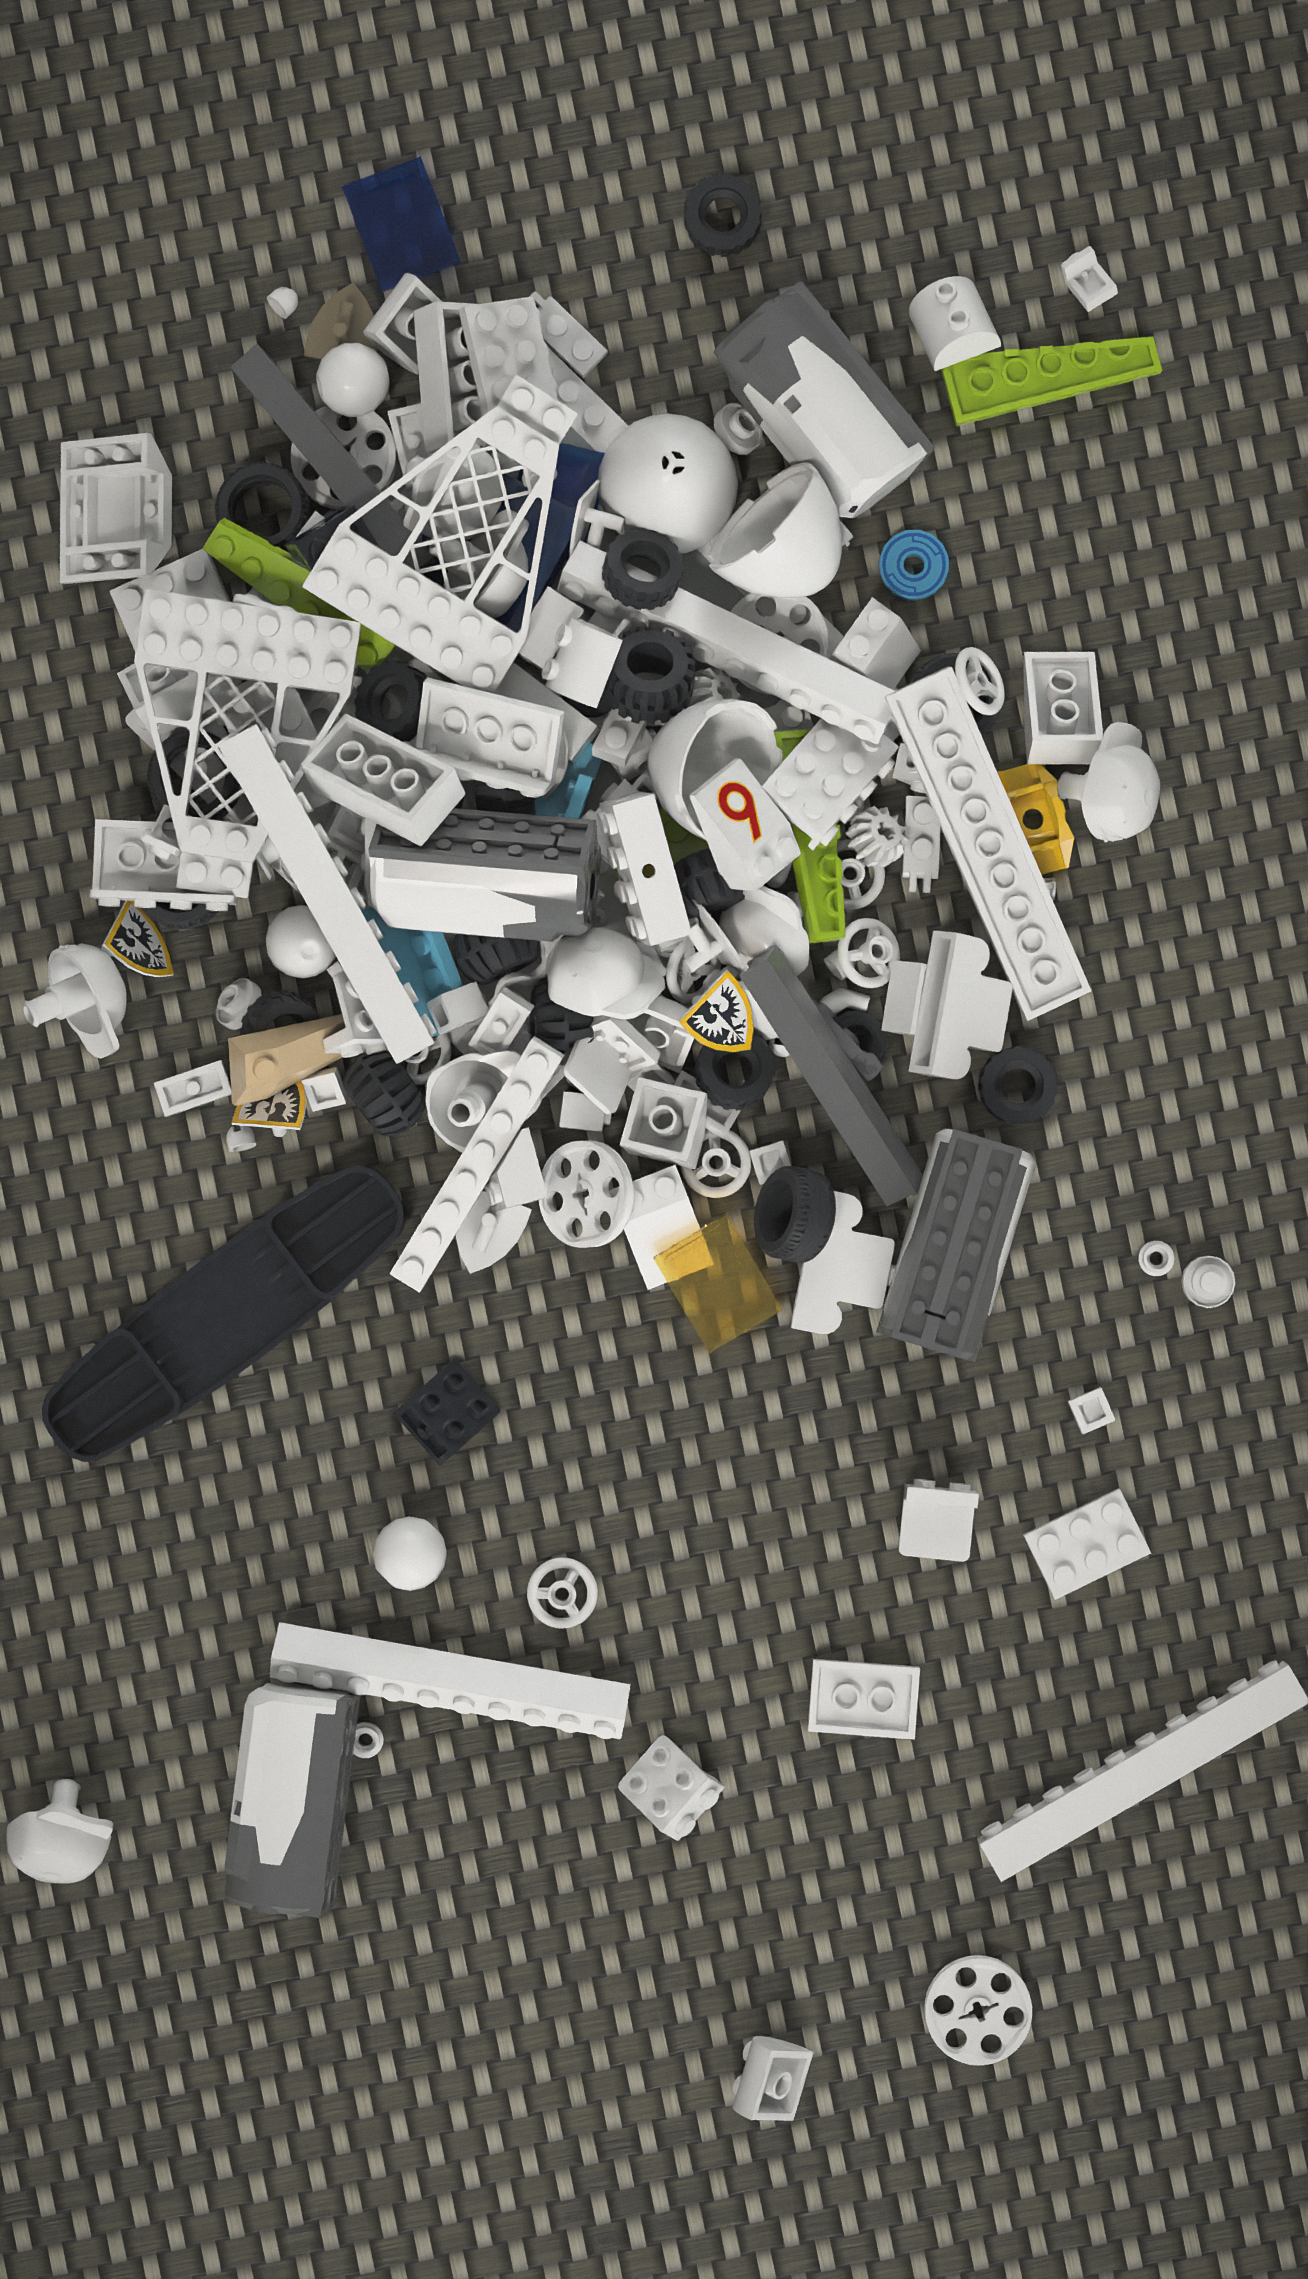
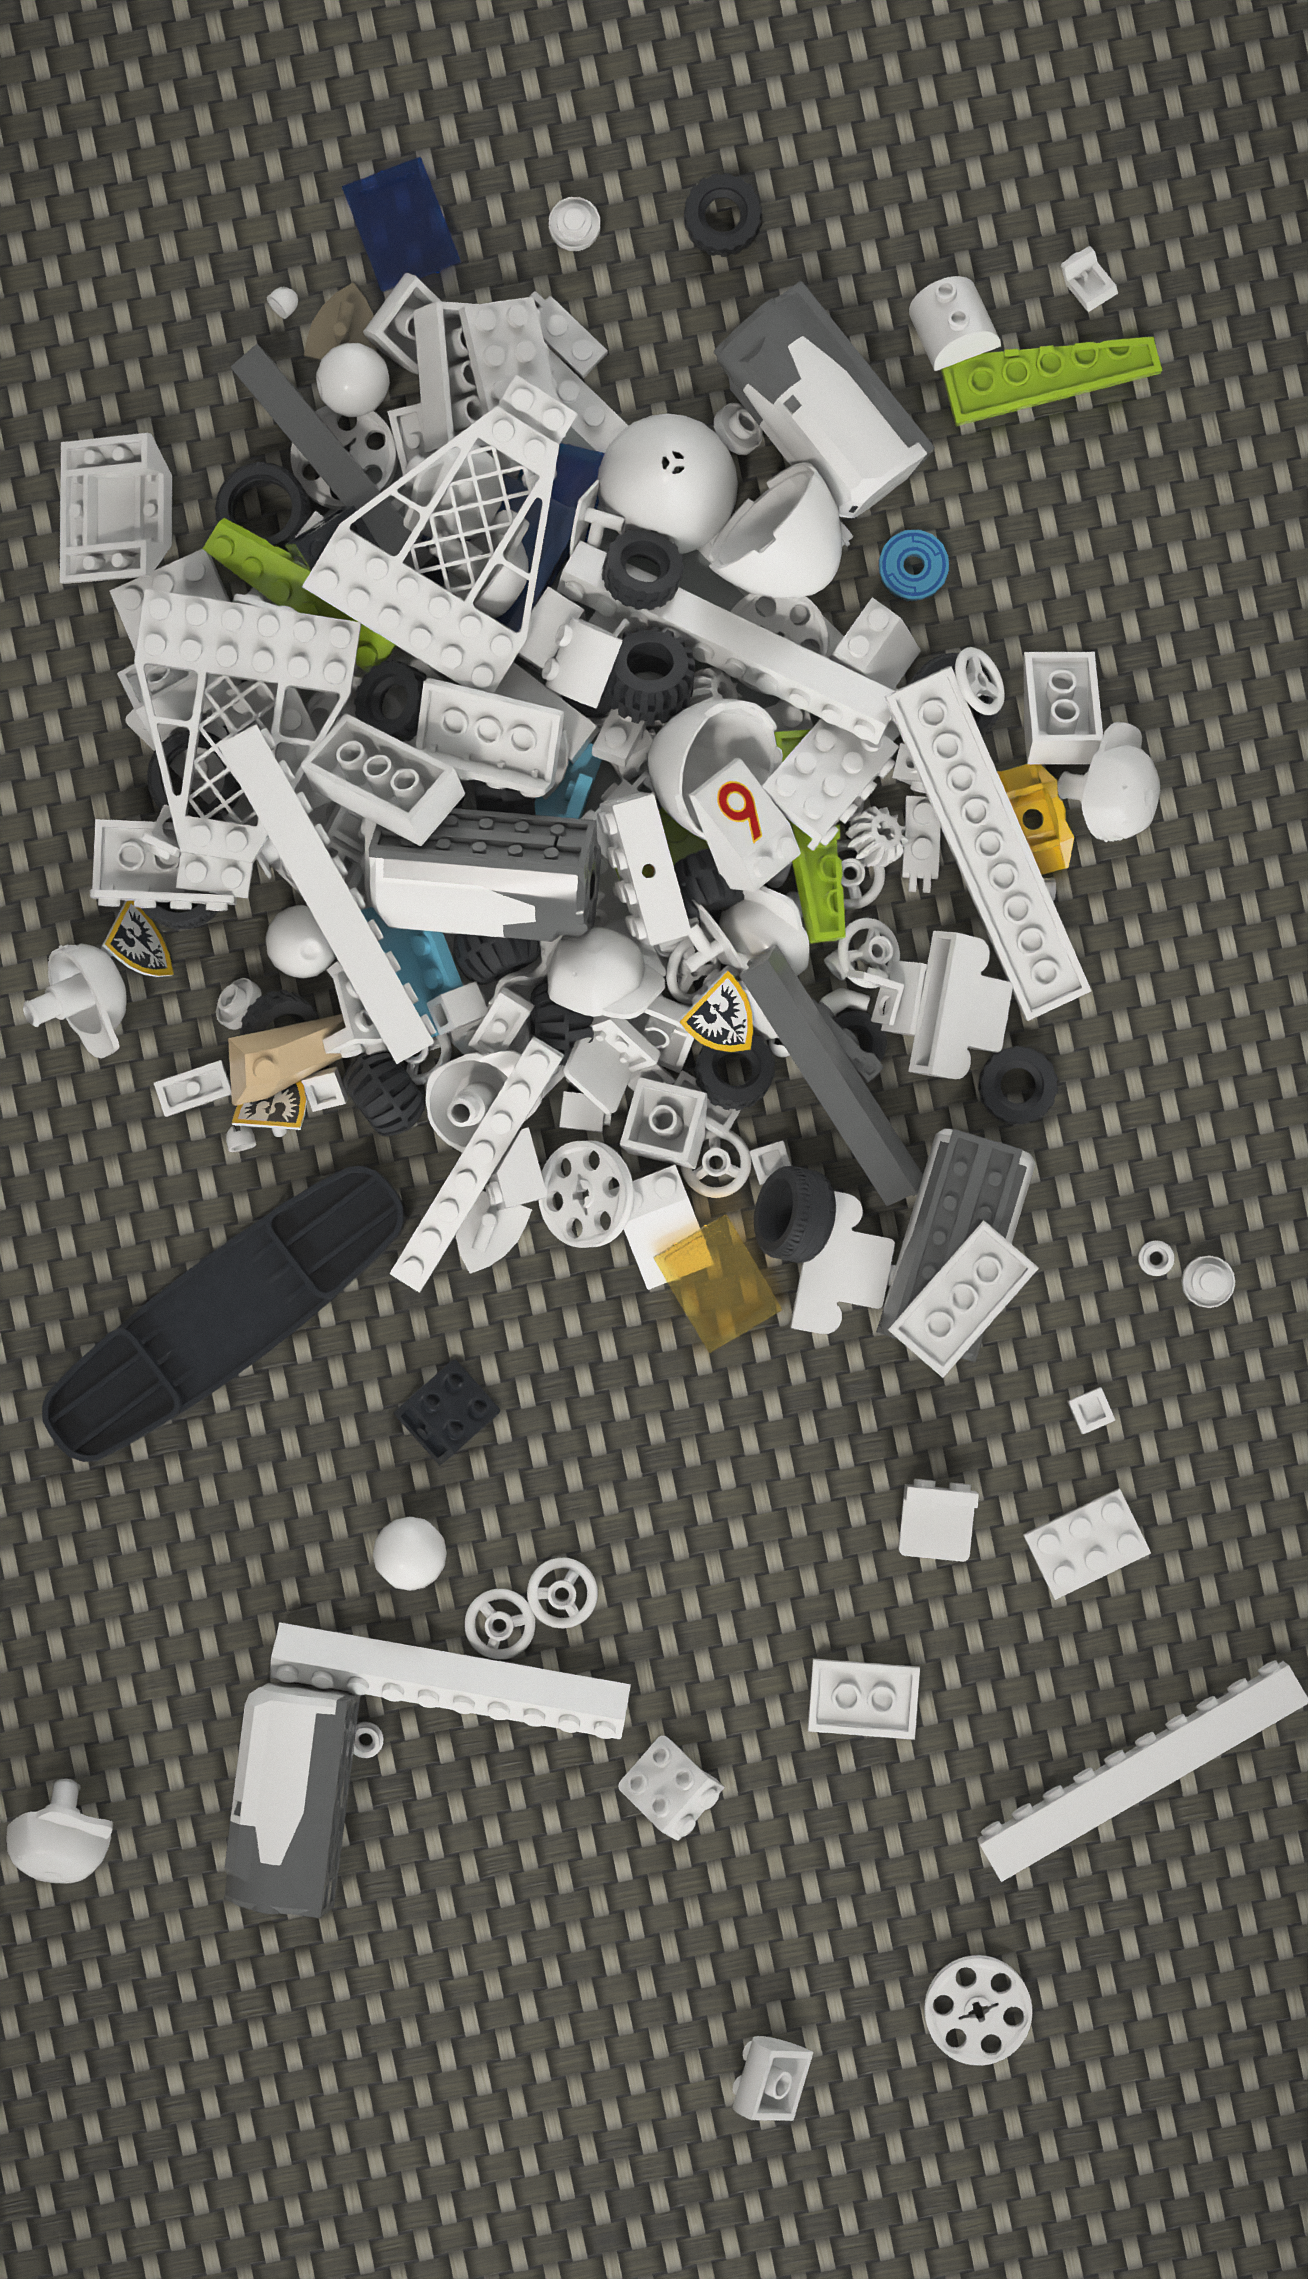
none -> white piece [465,1589,535,1660]
none -> white plate [549,197,600,251]
none -> white bracket [846,967,904,1026]
none -> white tile [888,1220,1039,1378]

